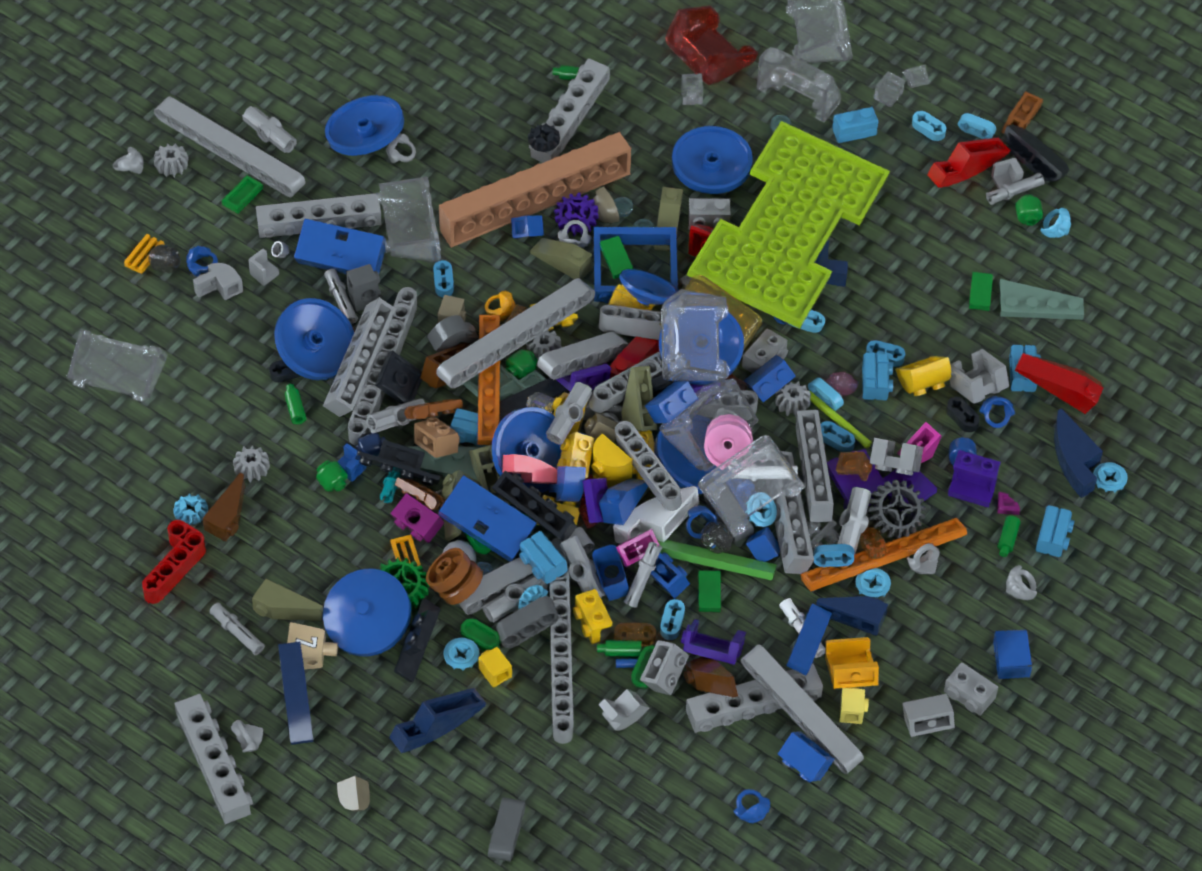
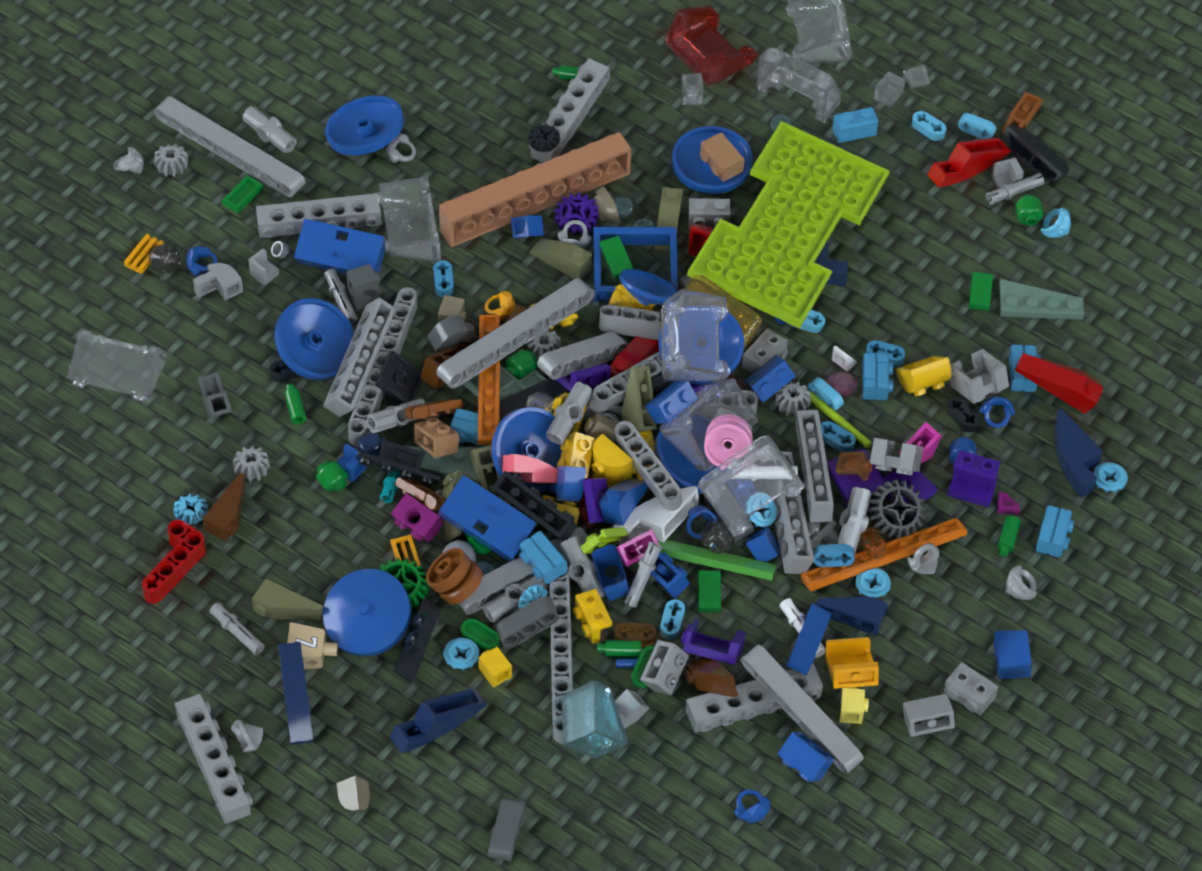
none -> dark grey brick [197,372,232,418]
none -> clear light blue slope [562,681,628,758]
none -> lime plate [580,527,629,554]
none -> medium nougat brick [700,132,744,182]
none -> white slope [832,346,857,371]

